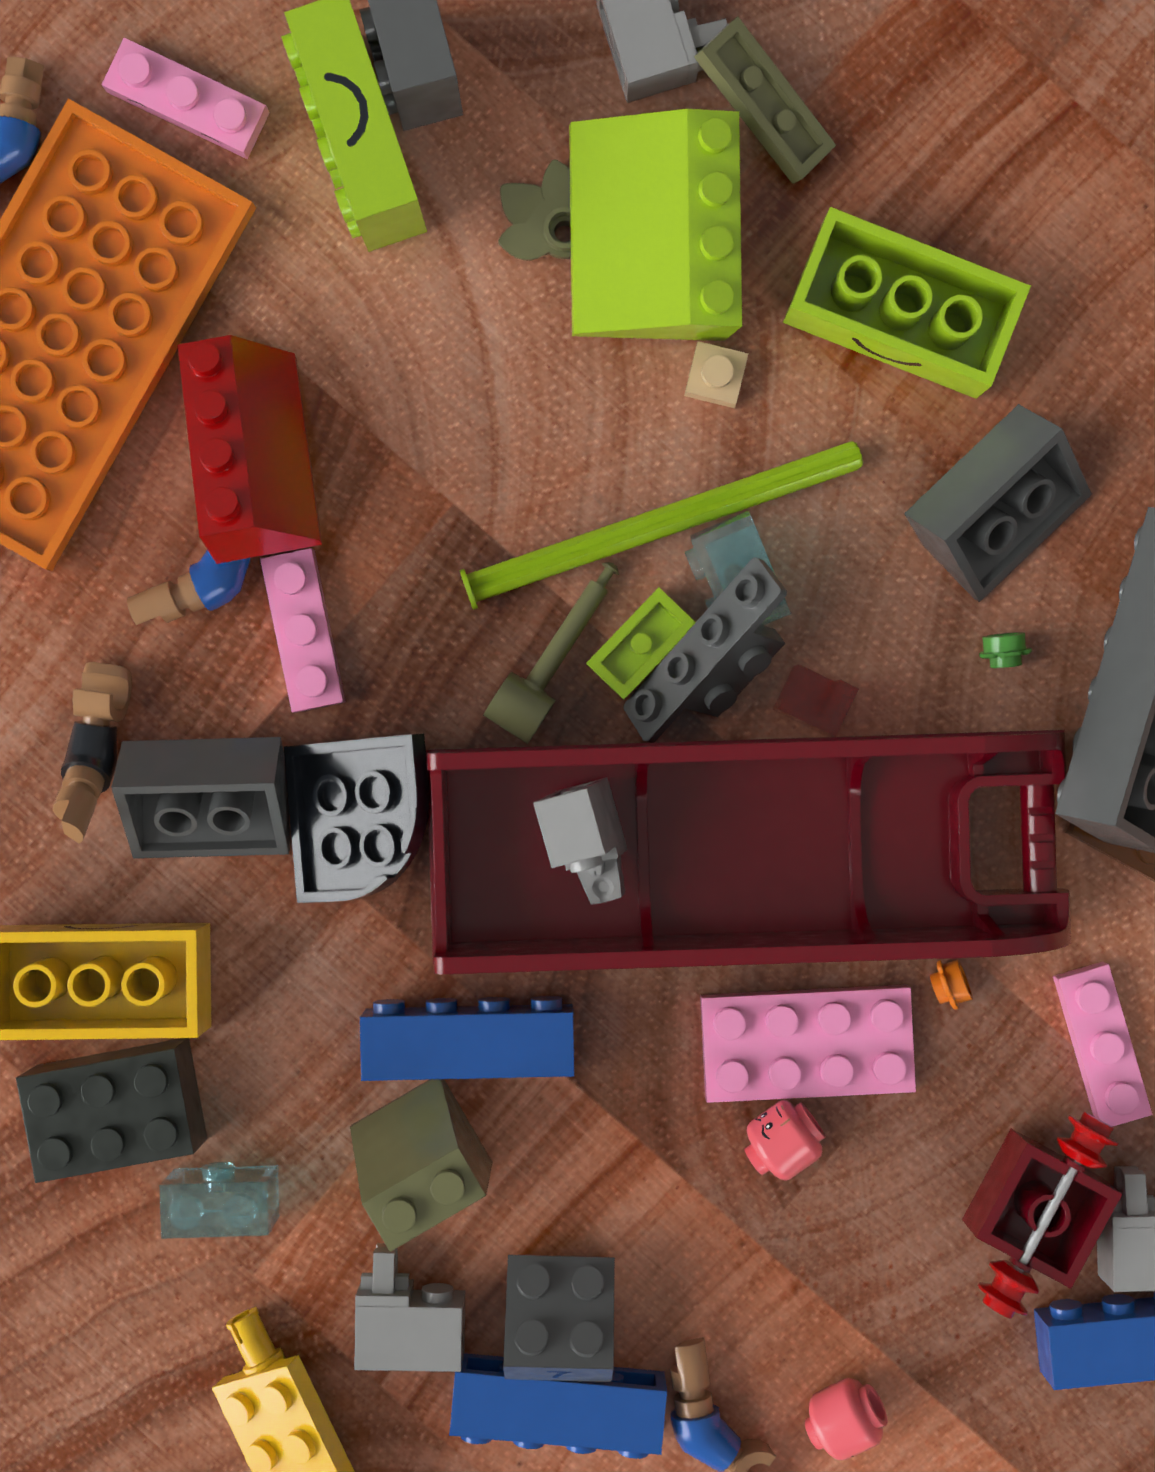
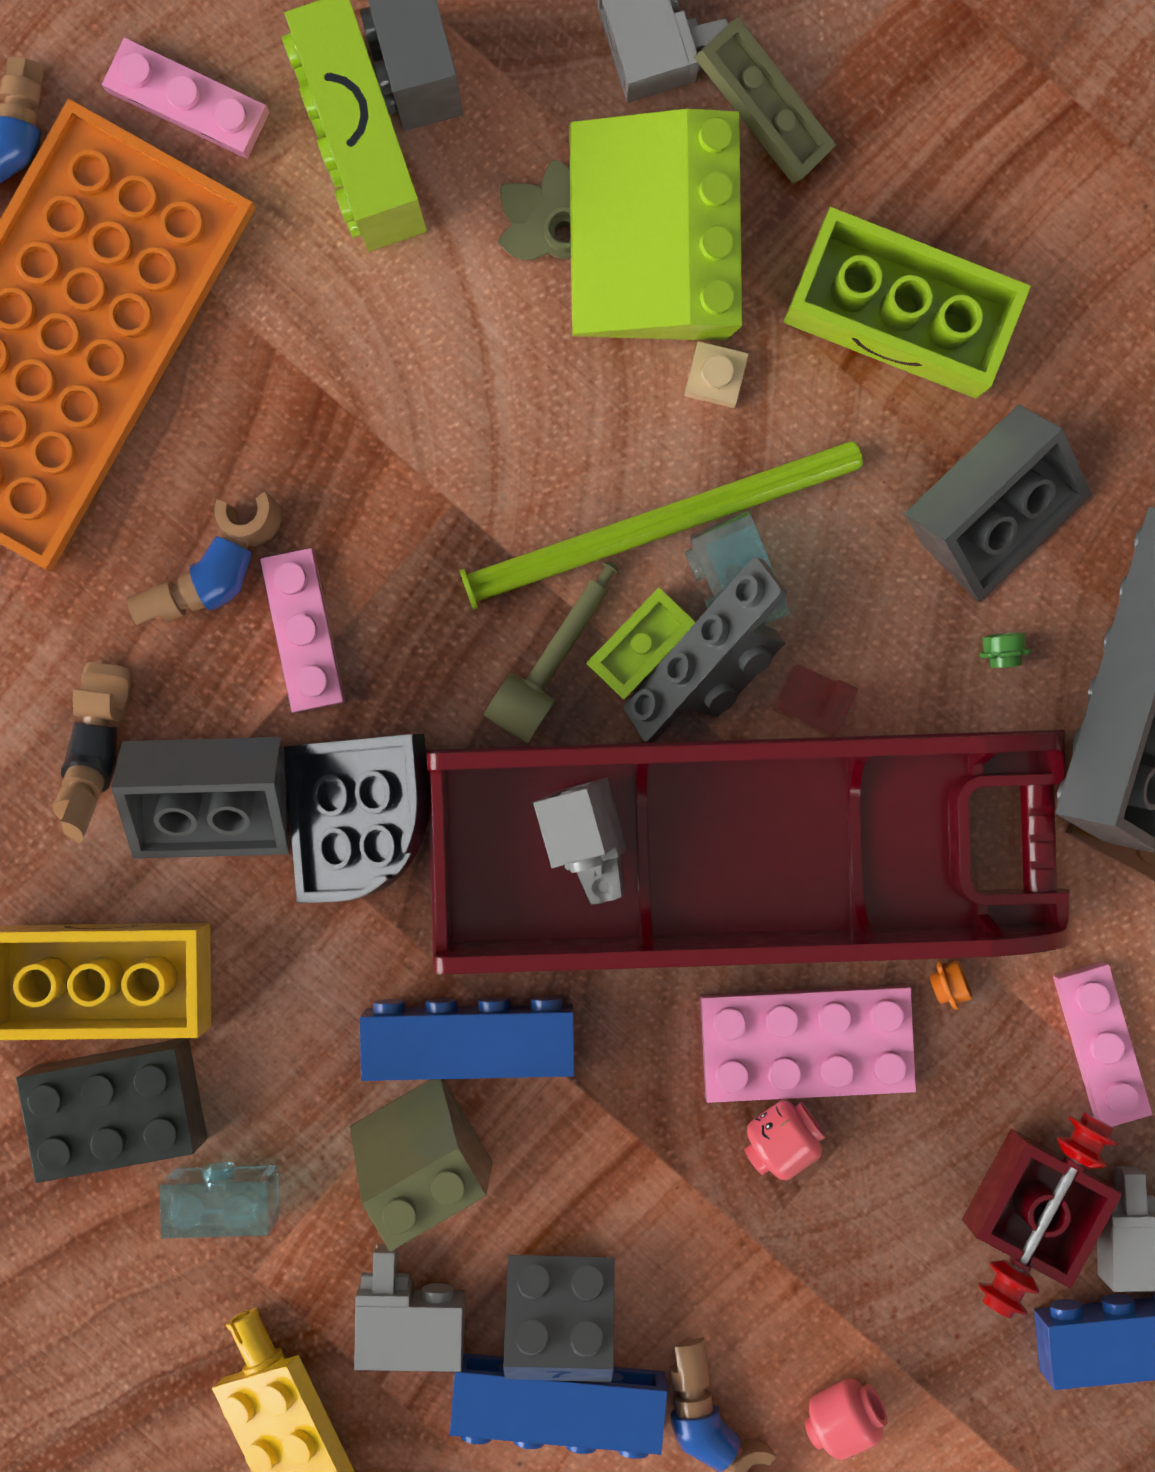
red slope [178,335,322,564] -> none

